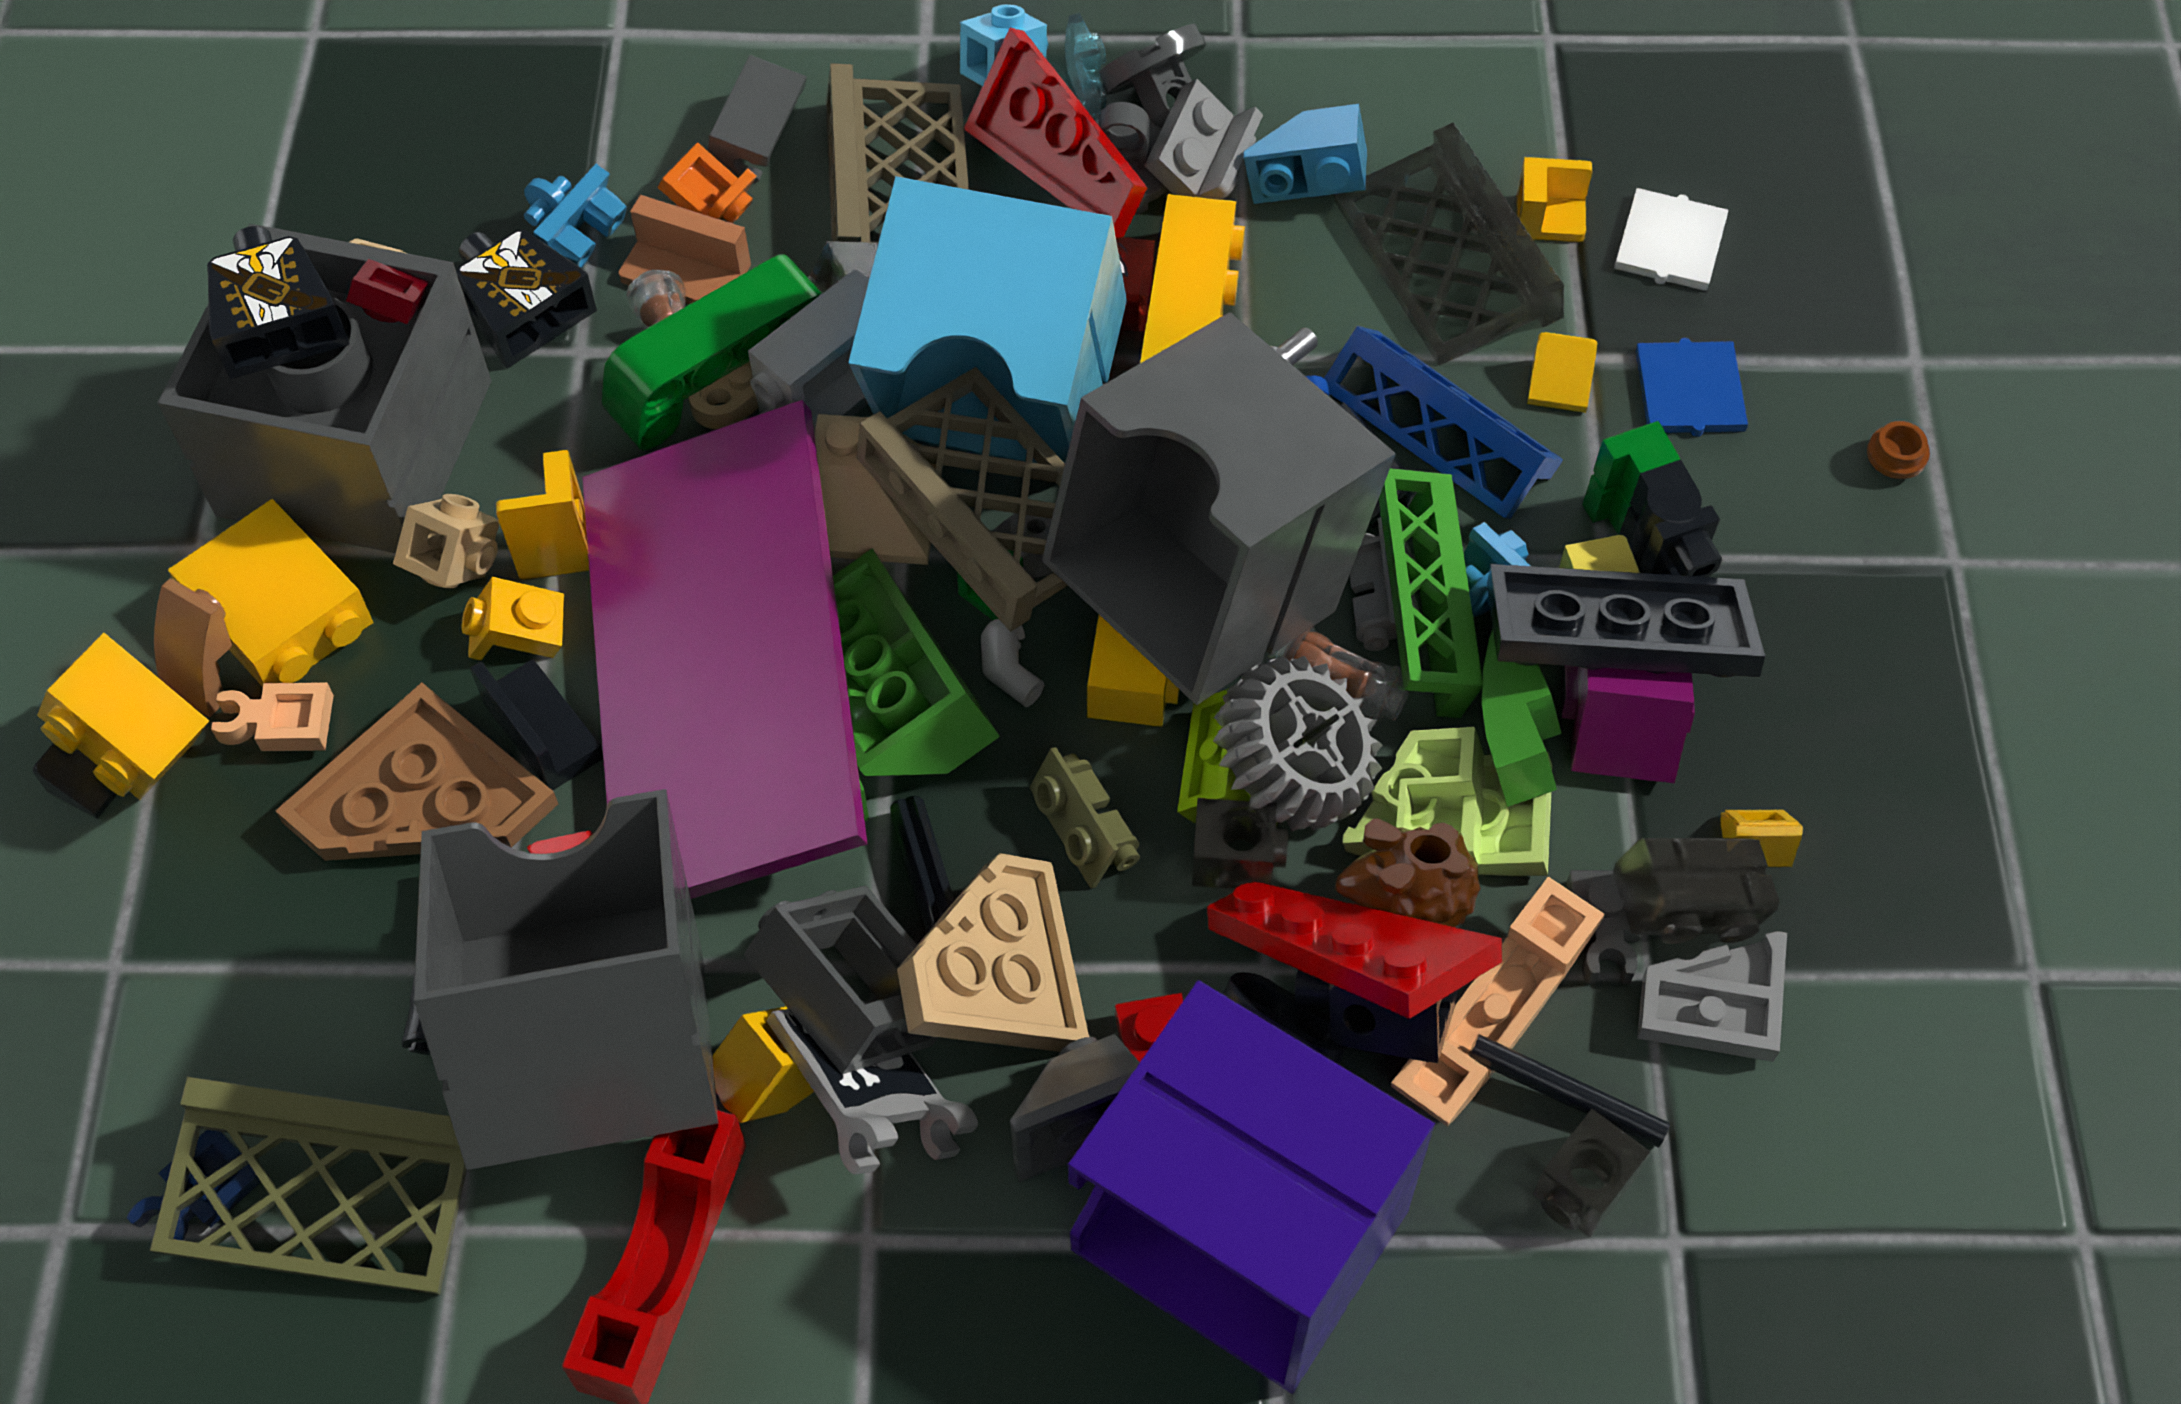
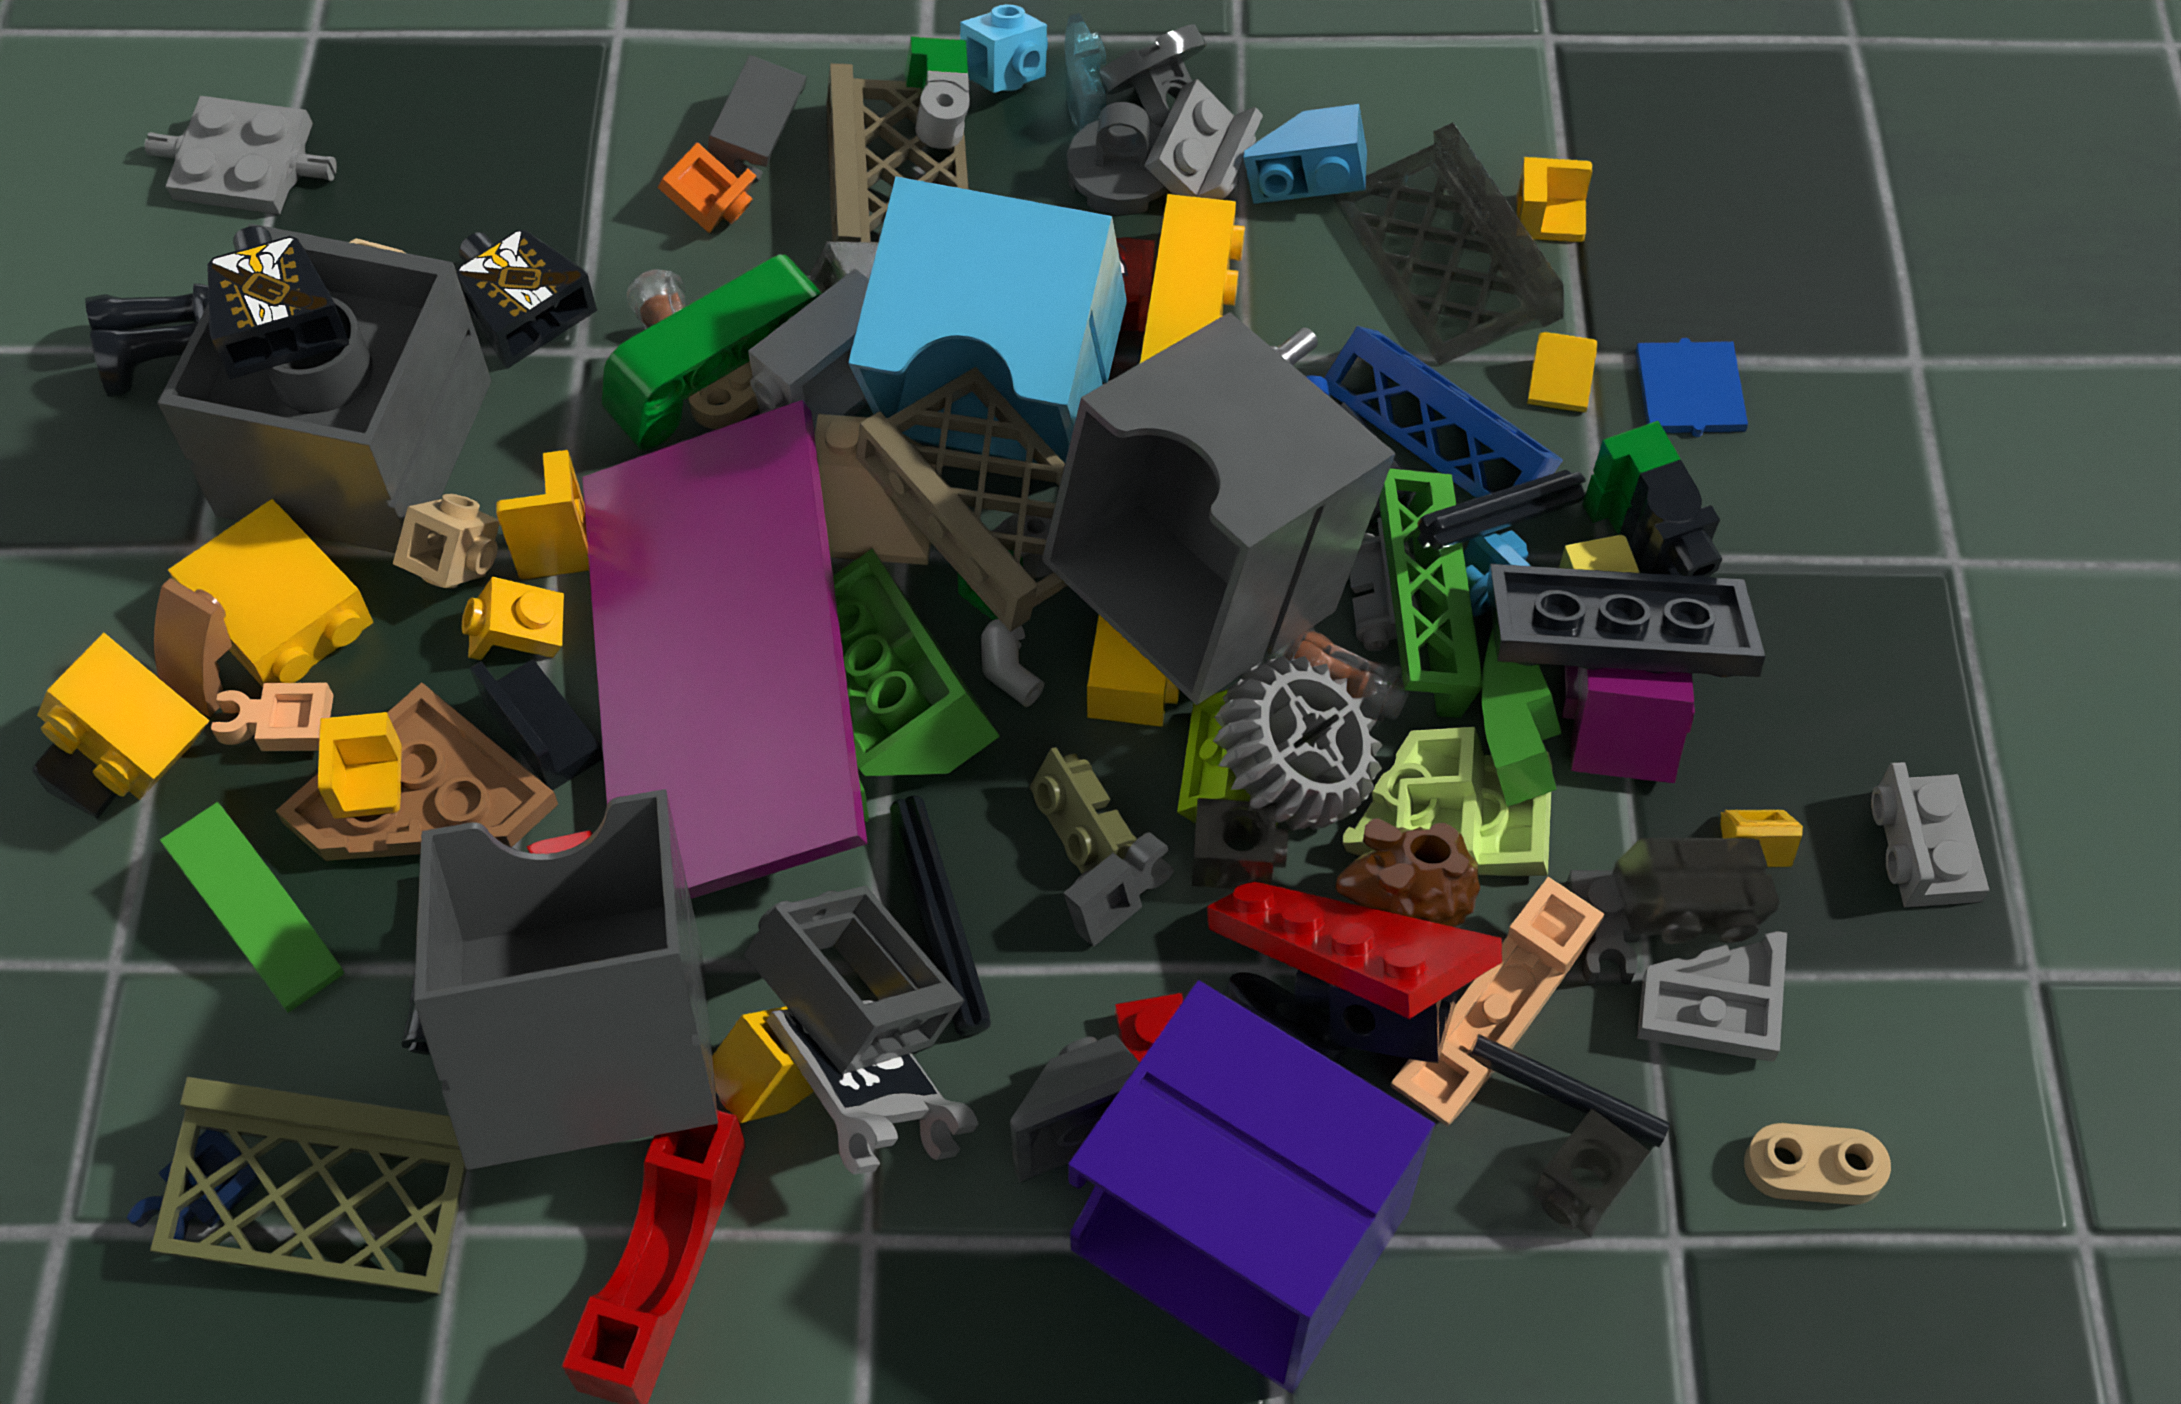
dark red plate [346,259,429,324] -> none
dark azure hips [524,164,627,268] -> none
nougat panel [619,195,751,305] -> none
tan plate [897,853,1089,1052] -> none
red wing [964,27,1148,239] -> none
white piece [1614,188,1728,291] -> none
dark orange plate [1867,421,1930,479] -> none
none -> black piece [85,283,209,397]
none -> light grey plate [145,96,337,215]
none -> bright green slope [160,802,345,1013]
none -> yellow panel [318,712,402,819]
none -> leg [905,36,969,149]
none -> dark grey plate [1063,832,1174,947]
none -> black axle [1417,470,1586,551]
none -> tan plate [1744,1123,1891,1205]
none -> light grey bracket [1871,762,1990,907]

